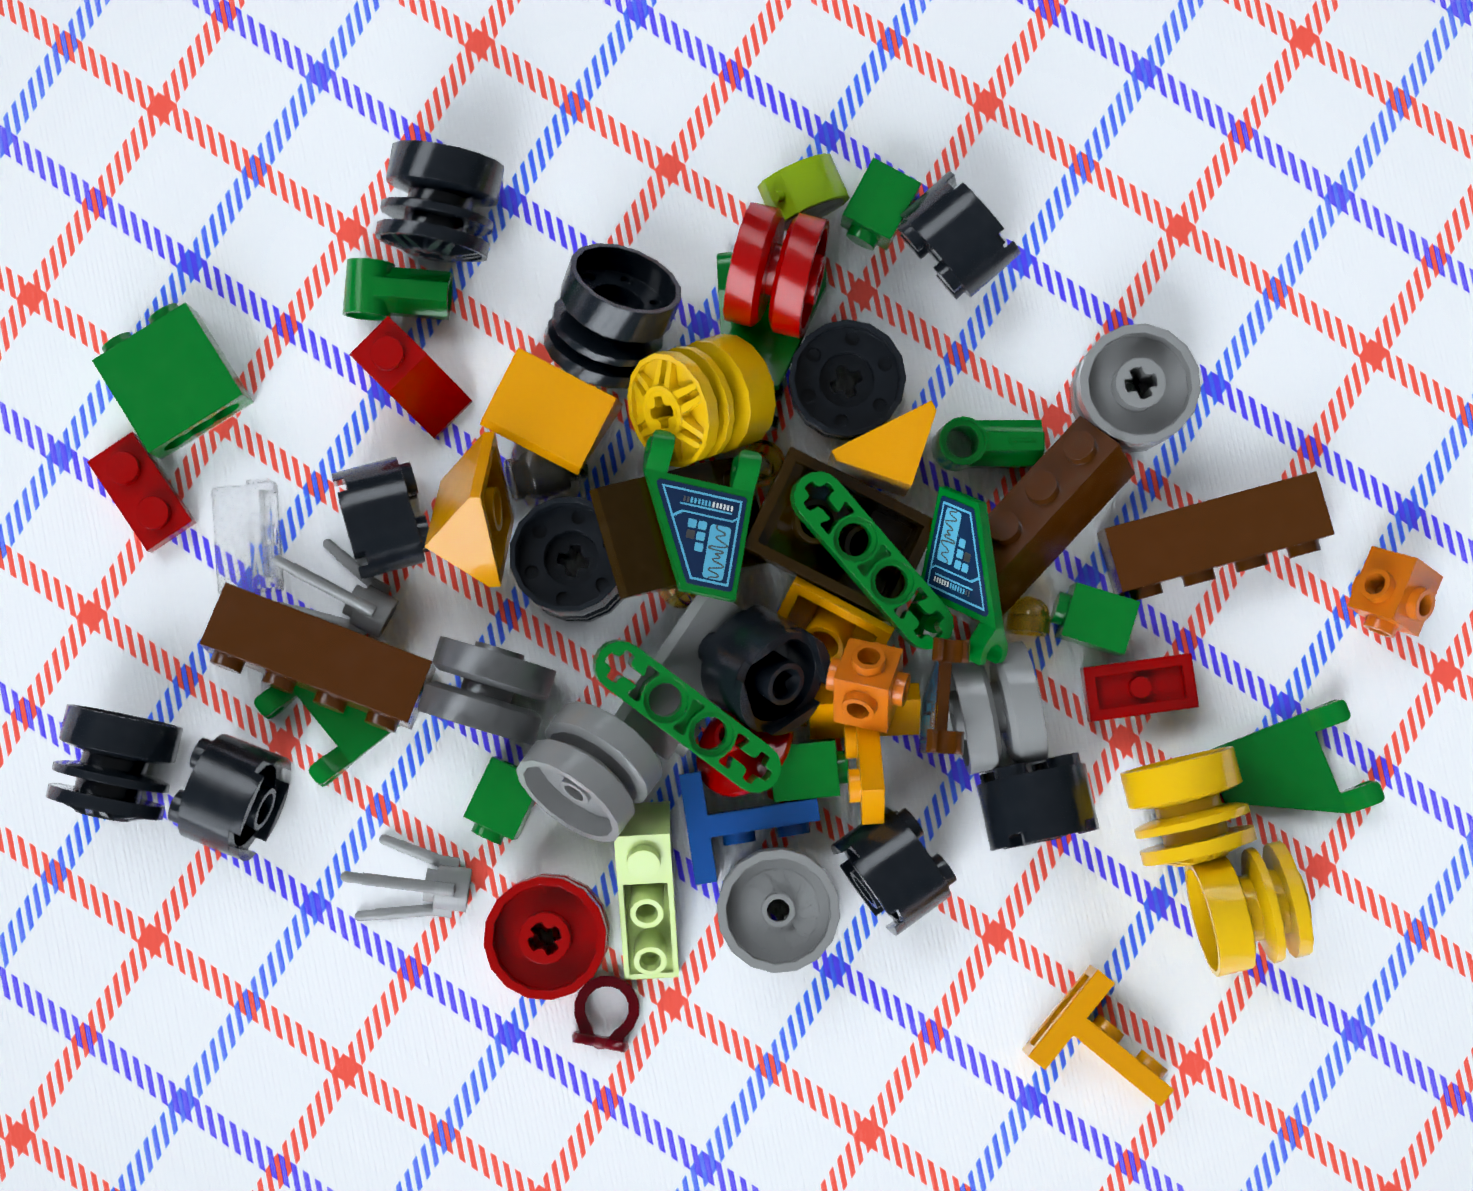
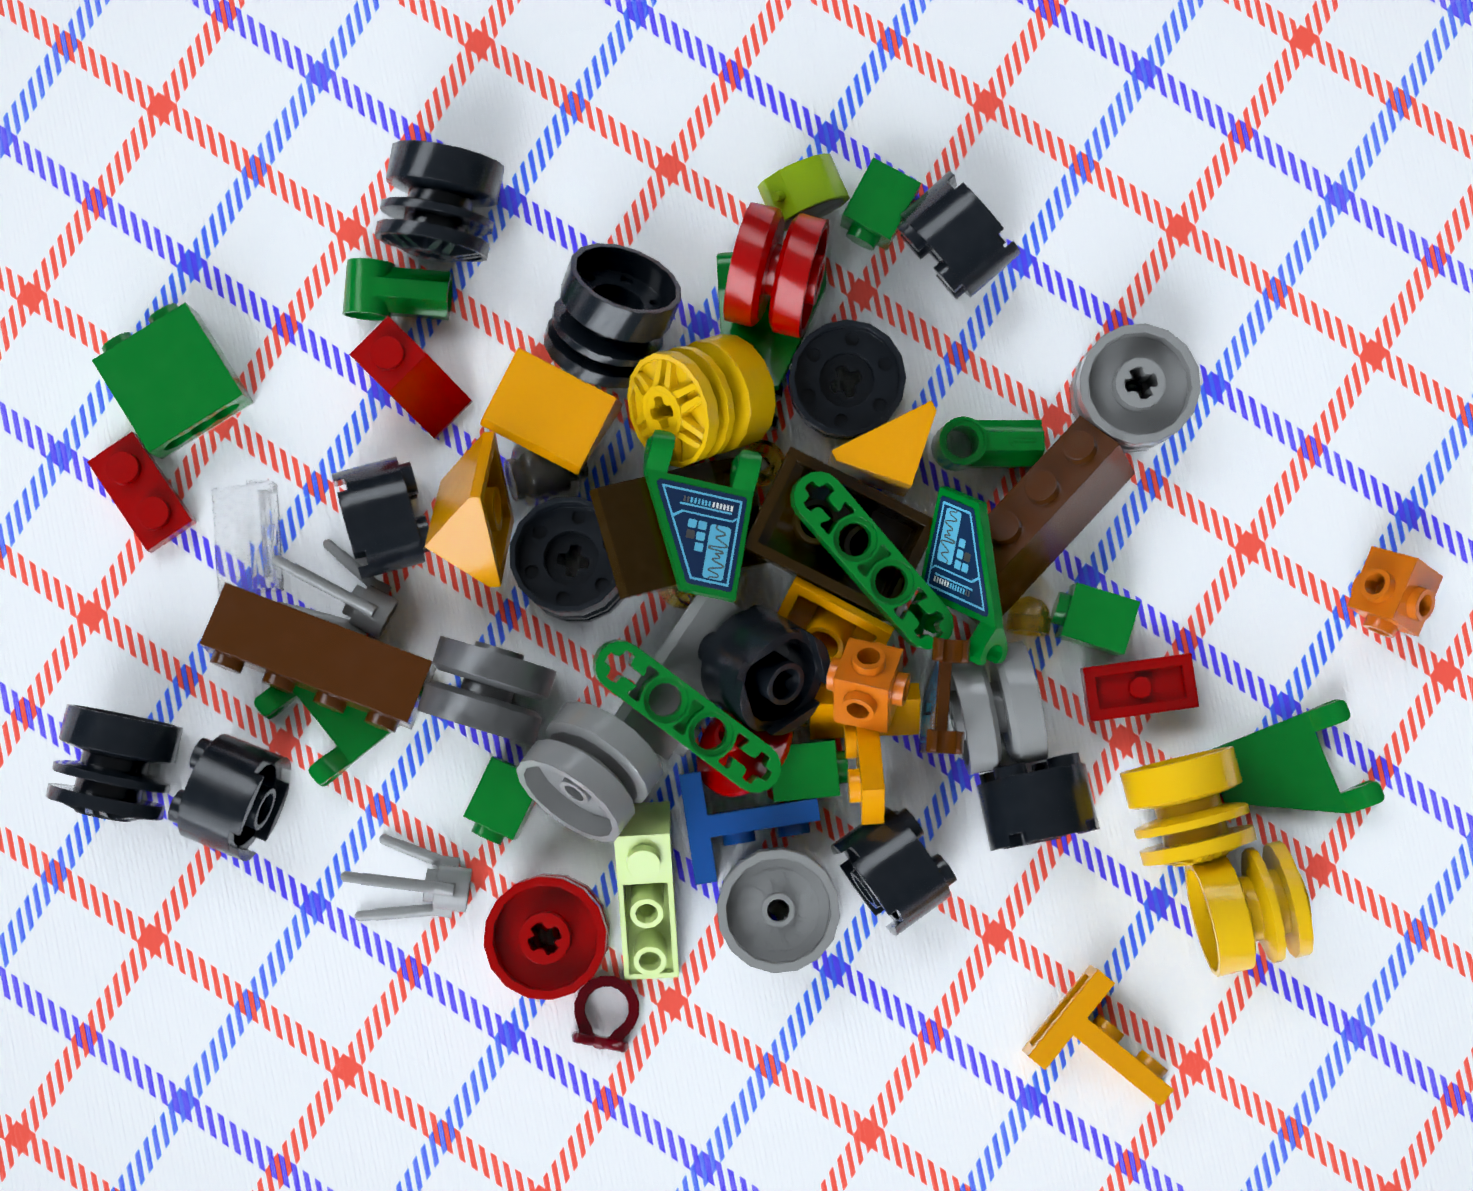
reddish brown brick [1097,471,1335,600] -> none

